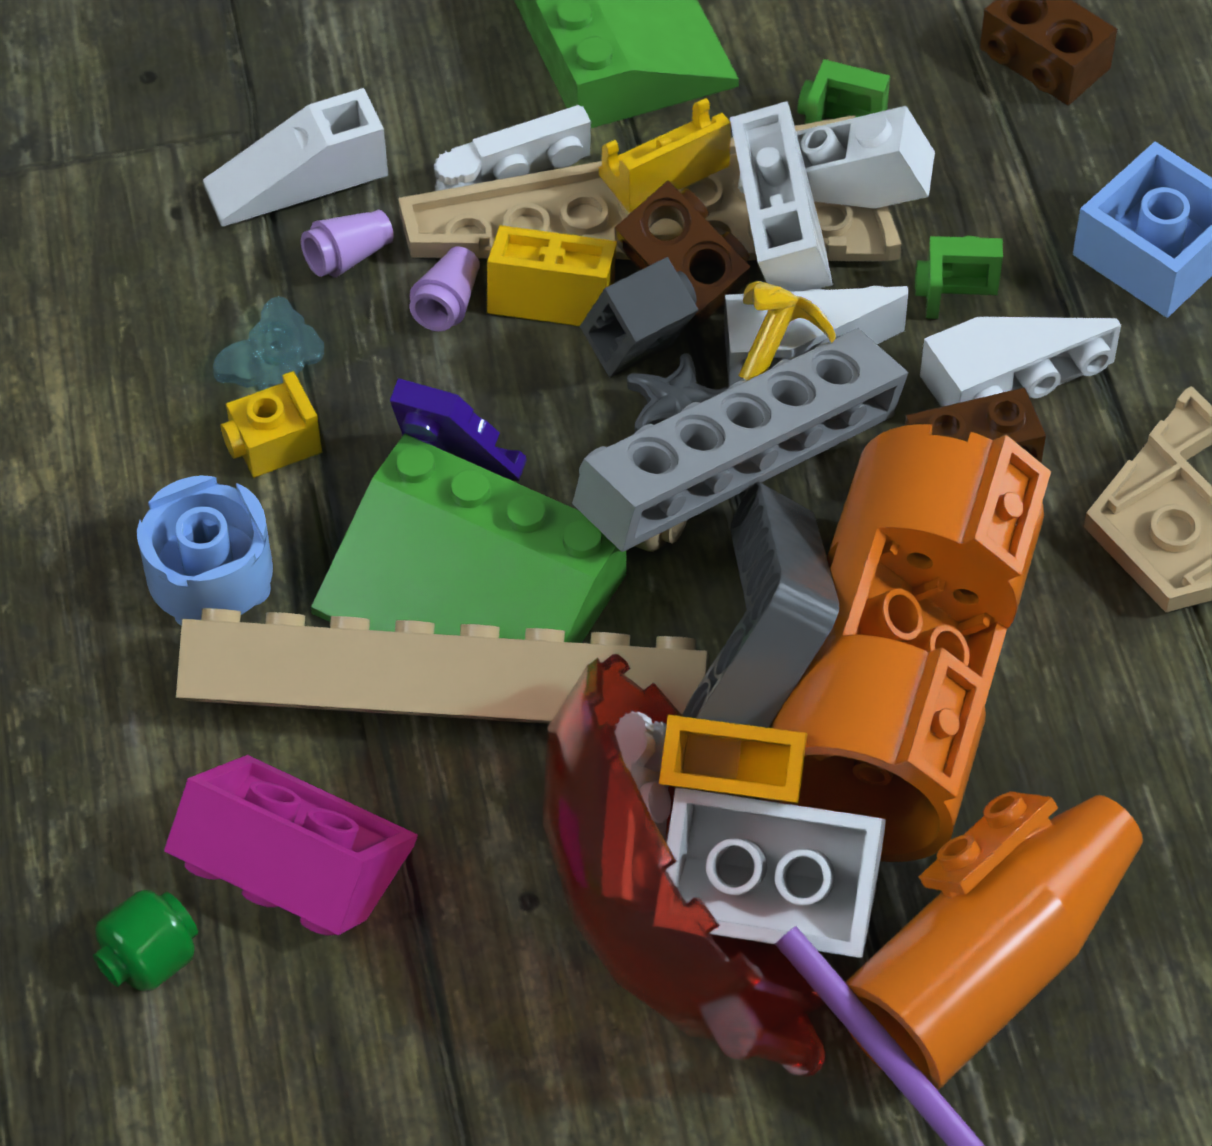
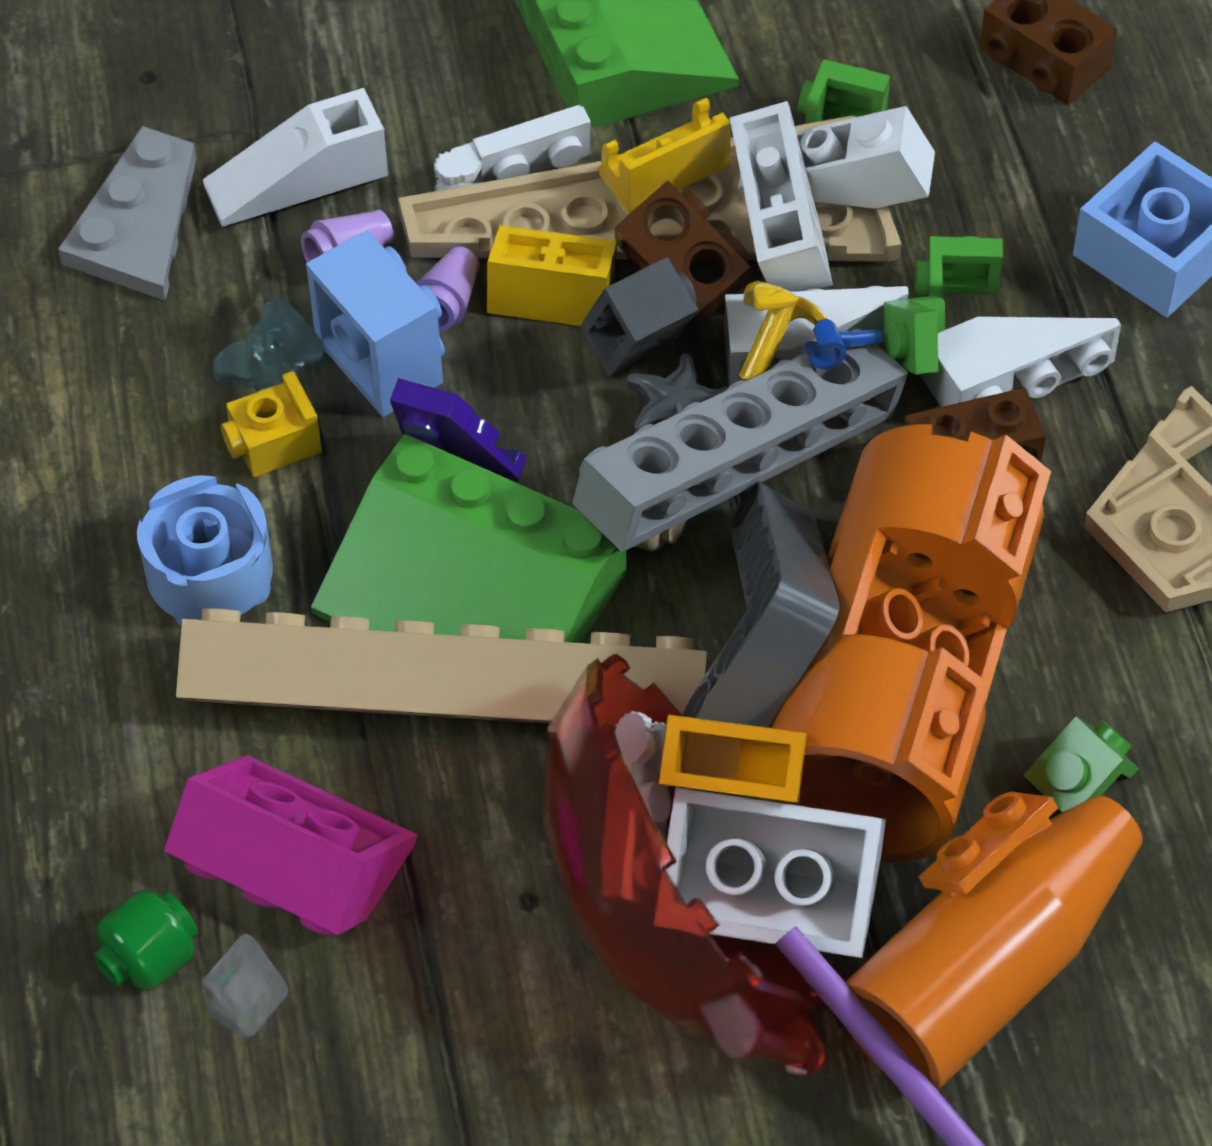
none -> light grey wing [58,126,196,301]
none -> clear slope [202,933,288,1039]
none -> light blue brick [306,229,445,417]
none -> blue hand [805,319,883,369]
none -> bright green bracket [883,296,945,375]
none -> bright green bracket [1023,716,1139,812]

